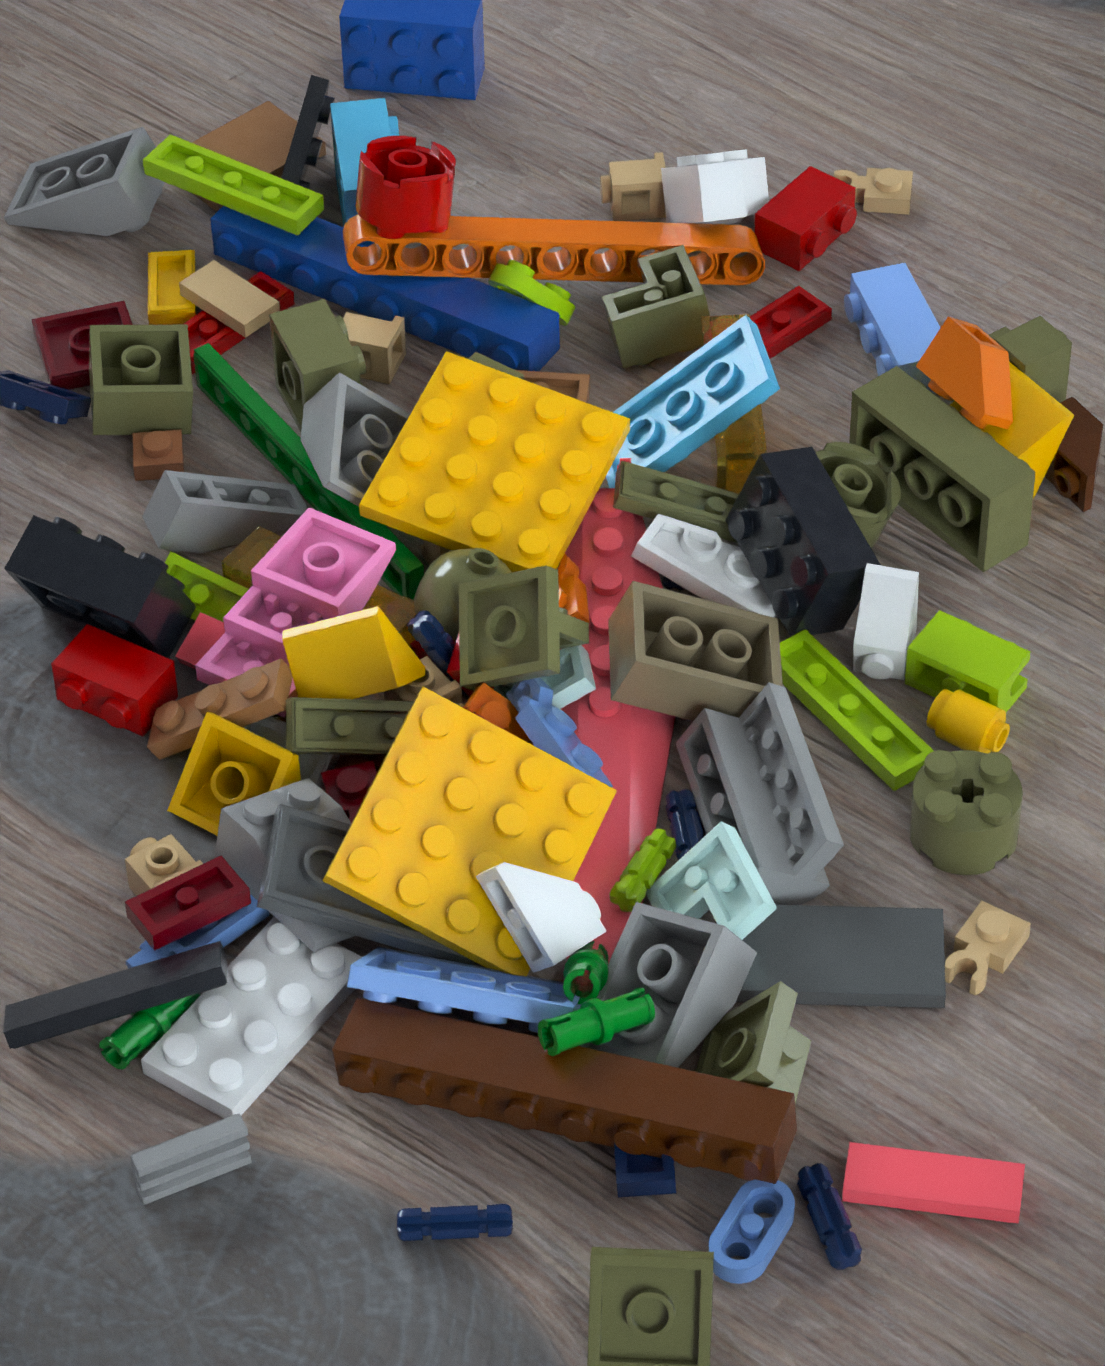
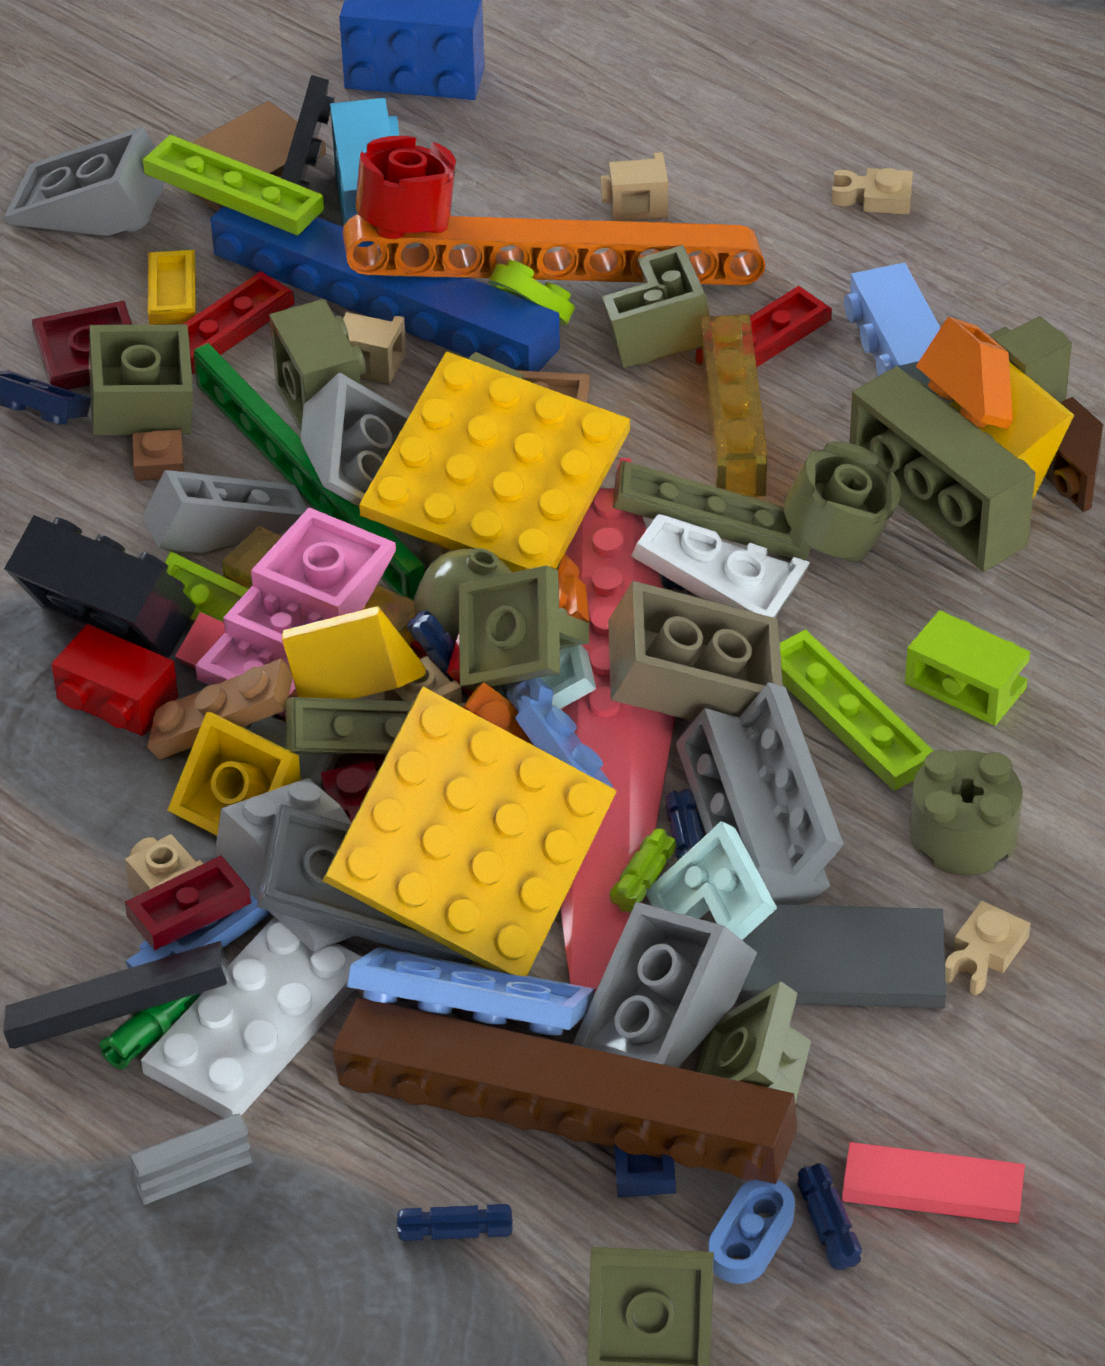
tan tile [179,260,280,338] -> none
white slope [476,862,606,973] -> none
green pin [538,988,655,1056] -> none
green pin [563,941,609,1005] -> none
medium azure plate [606,315,780,488] -> none
white brick [661,149,769,223] -> none
black brick [725,447,881,637] -> none
red brick [754,166,857,271] -> none
white slope [853,563,919,680] -> none
yellow brick [926,689,1010,754] -> none

